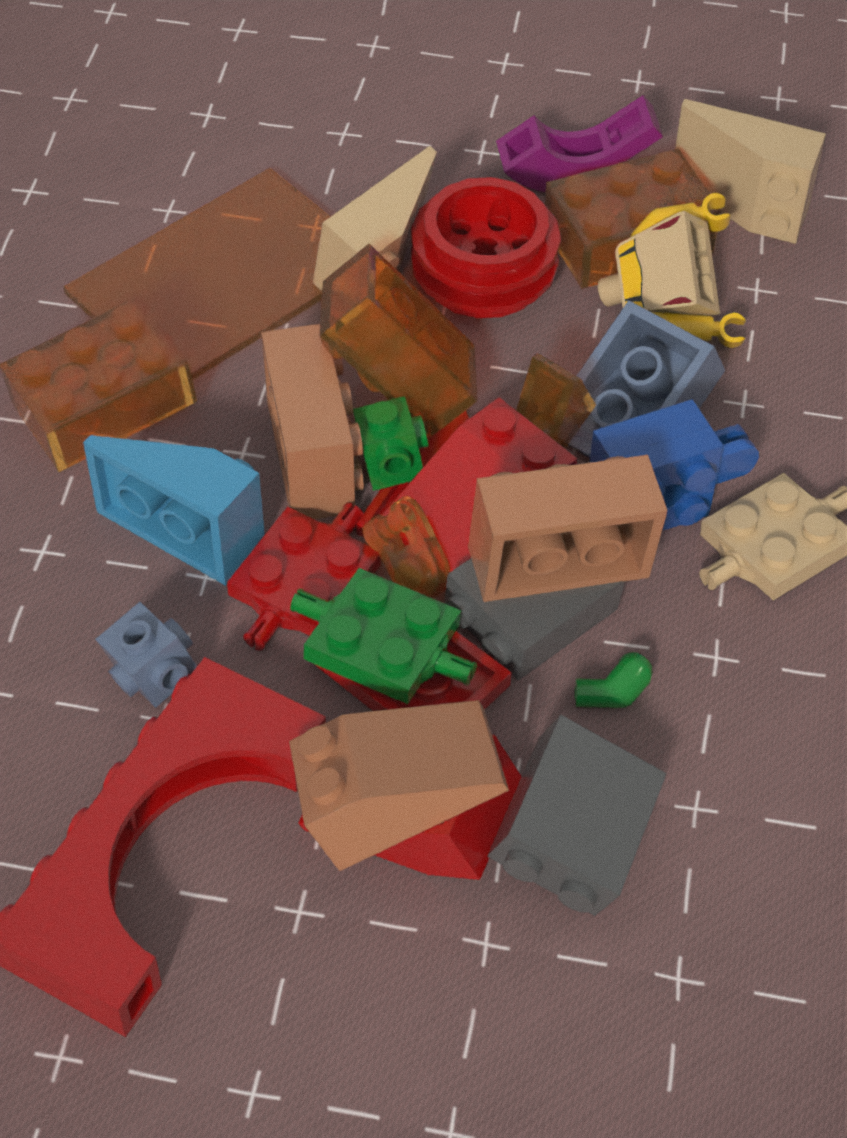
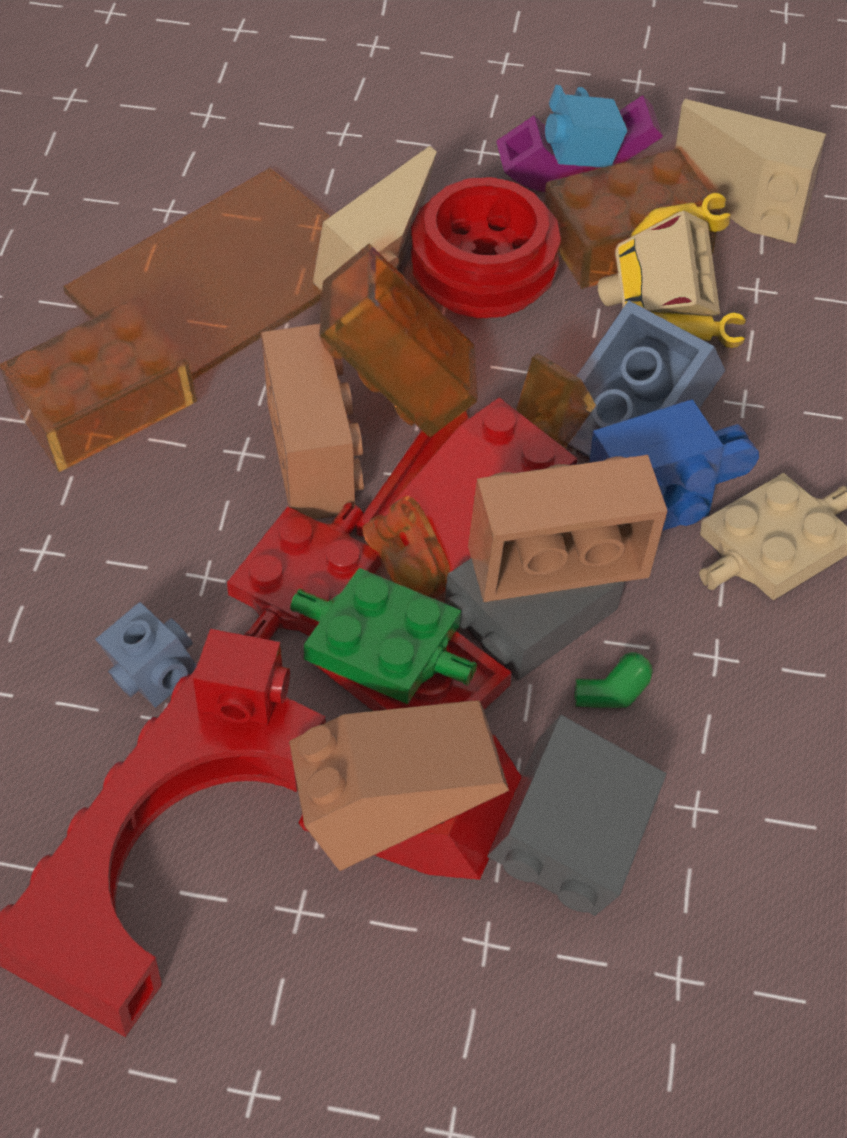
dark azure slope [83,435,265,586] -> none
green brick [353,396,429,491] -> none
none -> red brick [193,629,290,725]
none -> dark azure brick [545,85,628,168]

